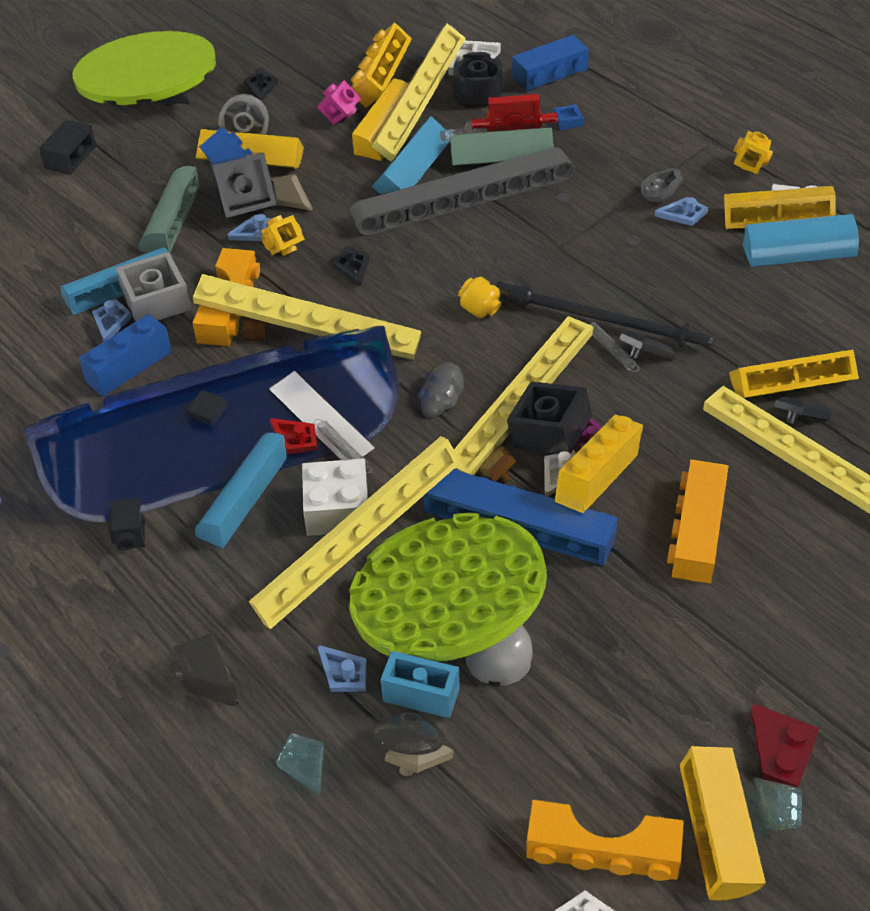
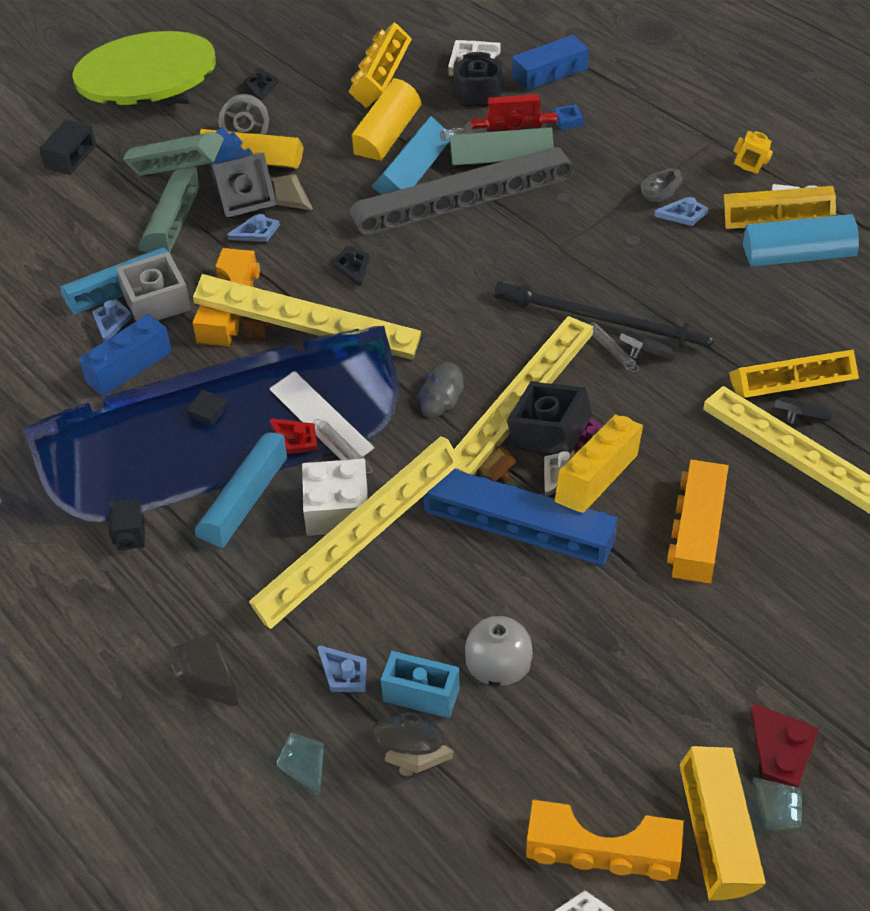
yellow brick [261,215,305,256] -> none
dark pink brick [317,80,361,125] -> none
lime tile [349,513,547,662] -> none
light yellow plate [371,23,466,162] -> none
yellow head [458,276,501,319] -> none
none -> sand green brick [123,132,224,176]

